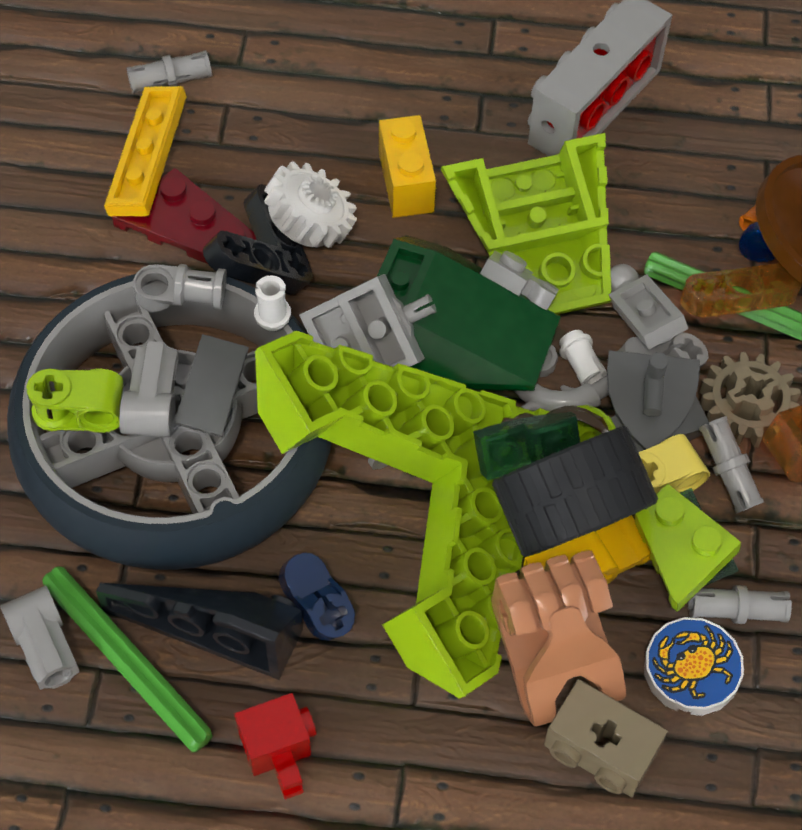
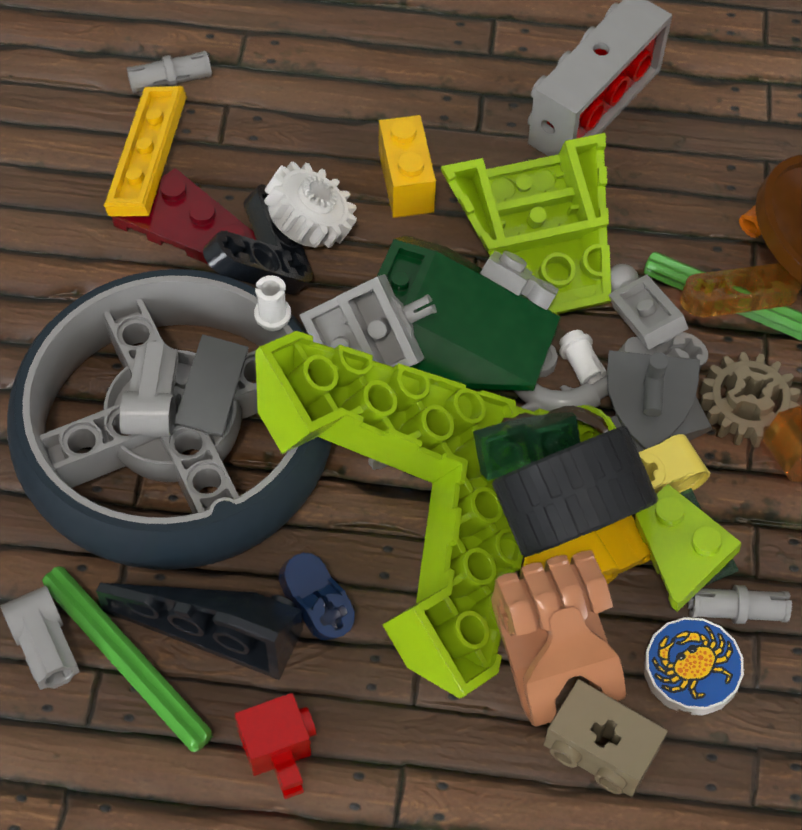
lime piece [26,368,124,433] -> none
light grey connector [133,264,227,312] -> none
light grey pin [699,416,764,514] -> none
clear blue plate [739,222,776,263] -> none

